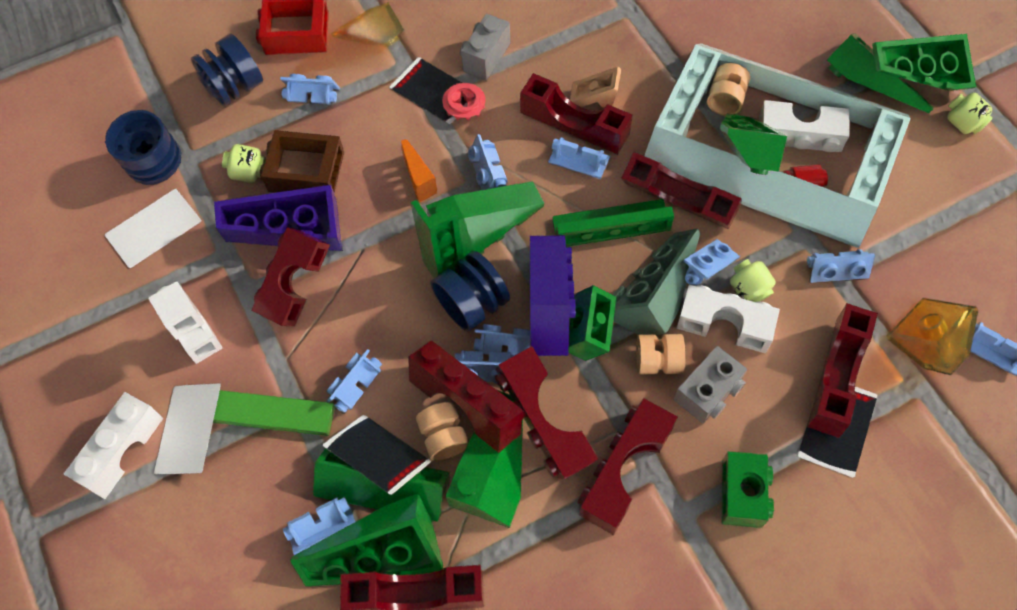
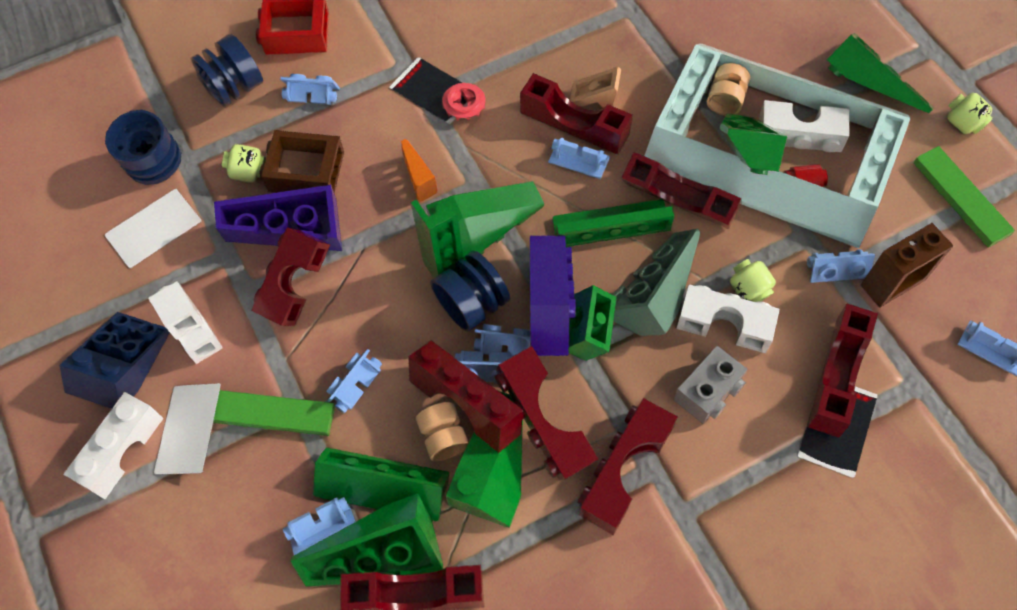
black sticker [323,415,431,494] -> none
clear yellow slope [331,2,405,47] -> none
light grey brick [460,13,510,81] -> none
light blue hinge [468,134,508,190] -> none
light nougat wheel [636,334,685,375] -> none
light blue hinge [683,239,740,286] -> none
green brick [722,451,774,528] -> none
green wedge [872,33,976,91] -> none
clear yellow slope [887,298,978,375] -> none
none -> dark blue slope [59,312,170,409]
none -> reddish brown window [861,223,953,308]
none -> bright green tile [913,146,1015,248]

